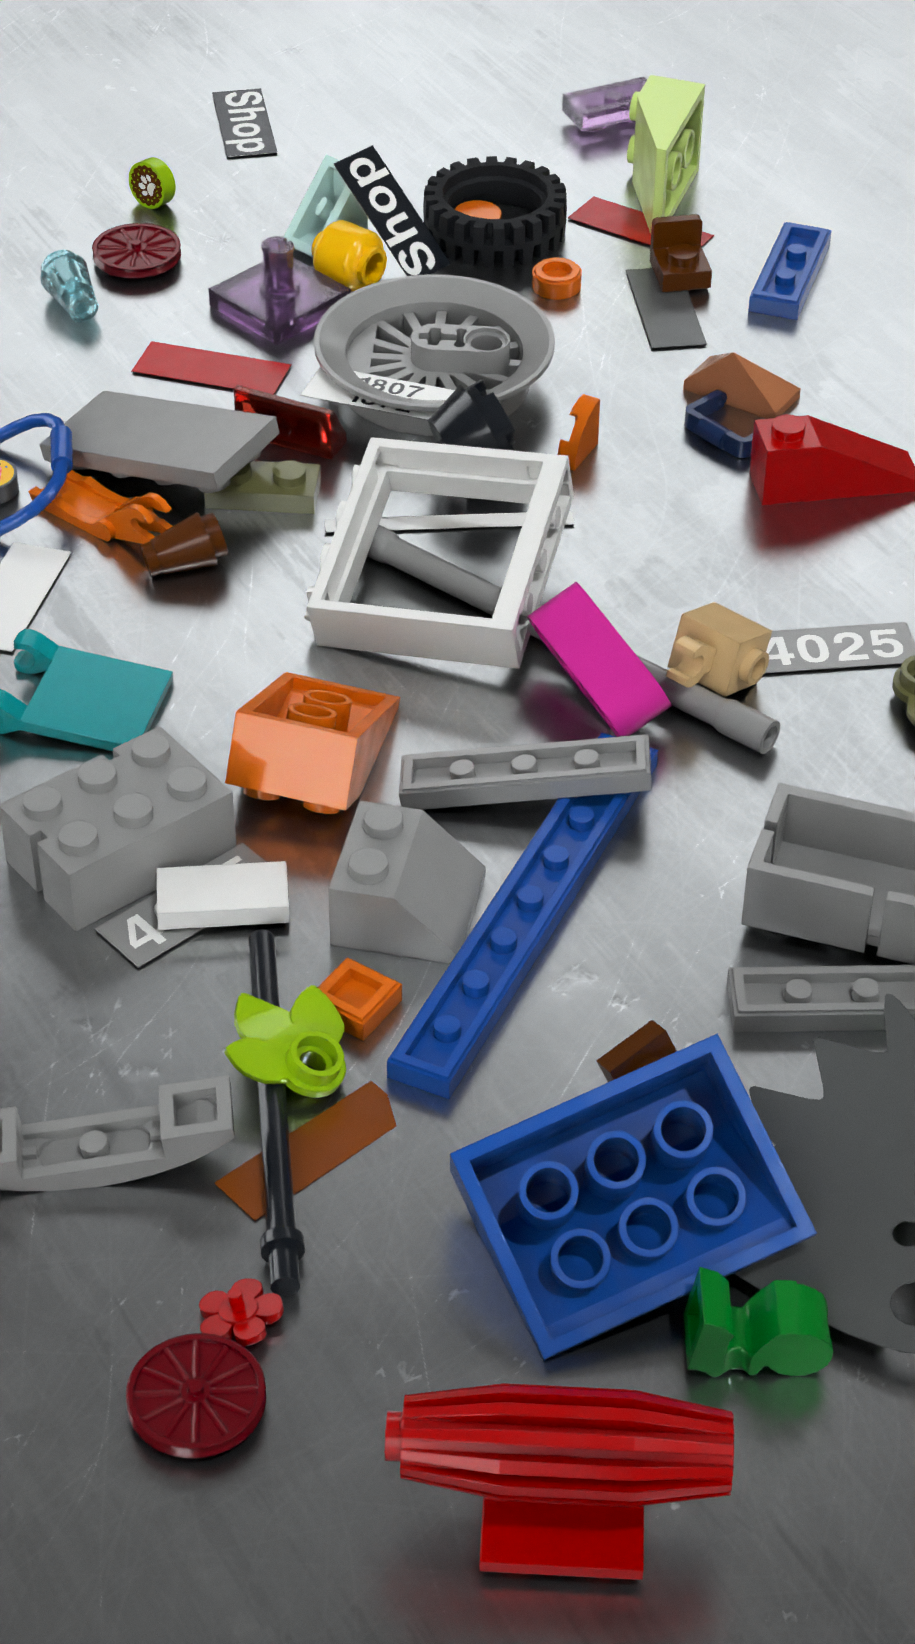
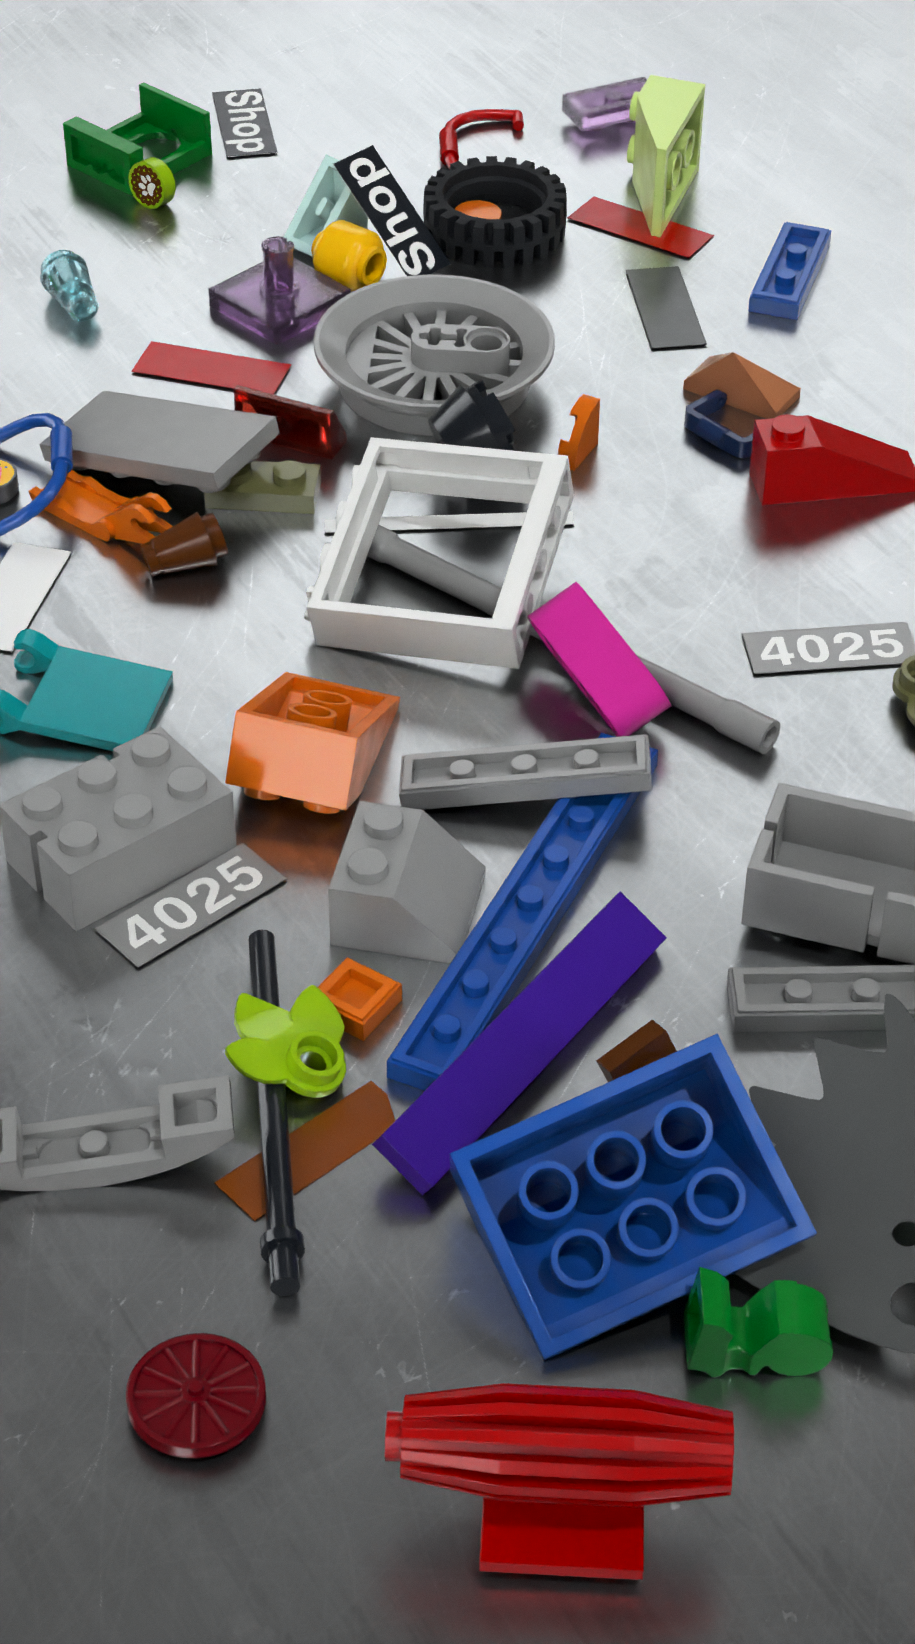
dark red wheel [92,223,181,278] -> none
white tile [156,861,290,930] -> none
red plant [199,1278,284,1346] -> none
white sticker [300,367,455,420] -> none
orange tile [532,257,582,300] -> none
reddish brown bracket [650,214,712,292] -> none
tan brick [666,602,772,697] -> none
none -> green panel [63,82,212,197]
none -> dark purple tile [372,891,667,1196]
none -> red piece [439,109,524,170]

